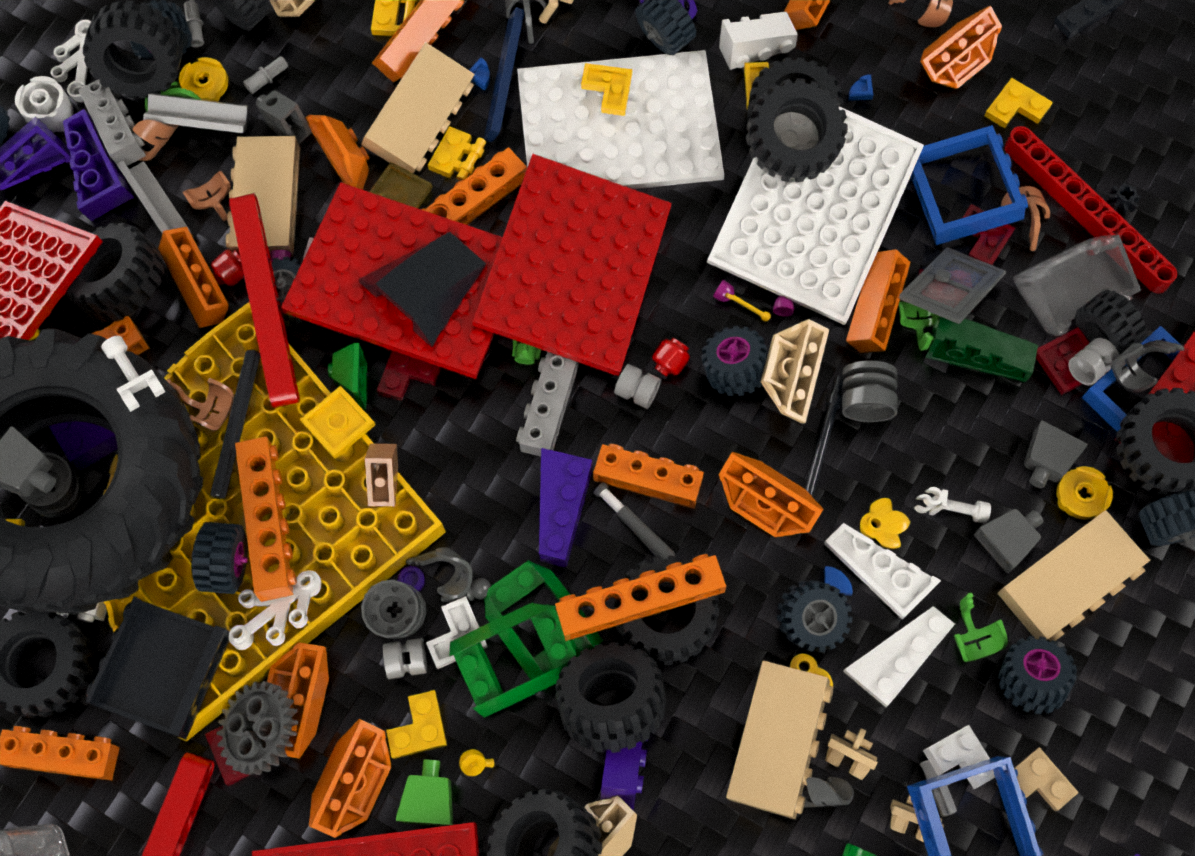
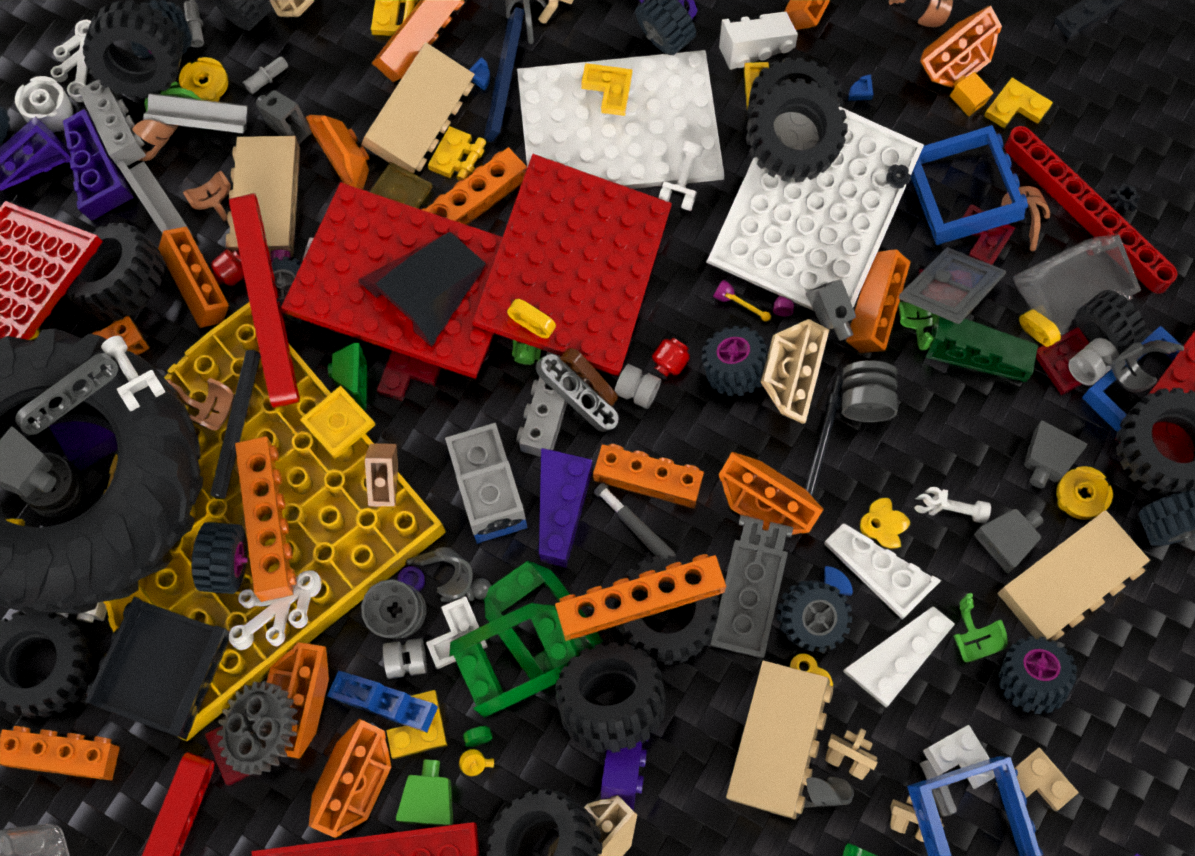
none -> dark grey beam [16,353,118,435]
none -> blue slope [327,671,438,733]
none -> light grey piece [445,423,528,543]
none -> green tile [463,726,493,747]
none -> yellow beam [507,299,556,339]
none -> dark grey beam [536,354,618,432]
none -> reddish brown beam [560,348,618,407]
none -> white bar [659,141,704,211]
none -> dark grey hinge [710,515,793,659]
none -> dark grey torso [805,279,856,341]
none -> black plate [886,164,911,189]
none -> light orange brick [950,72,993,117]
none -> yellow beam [1019,309,1061,347]

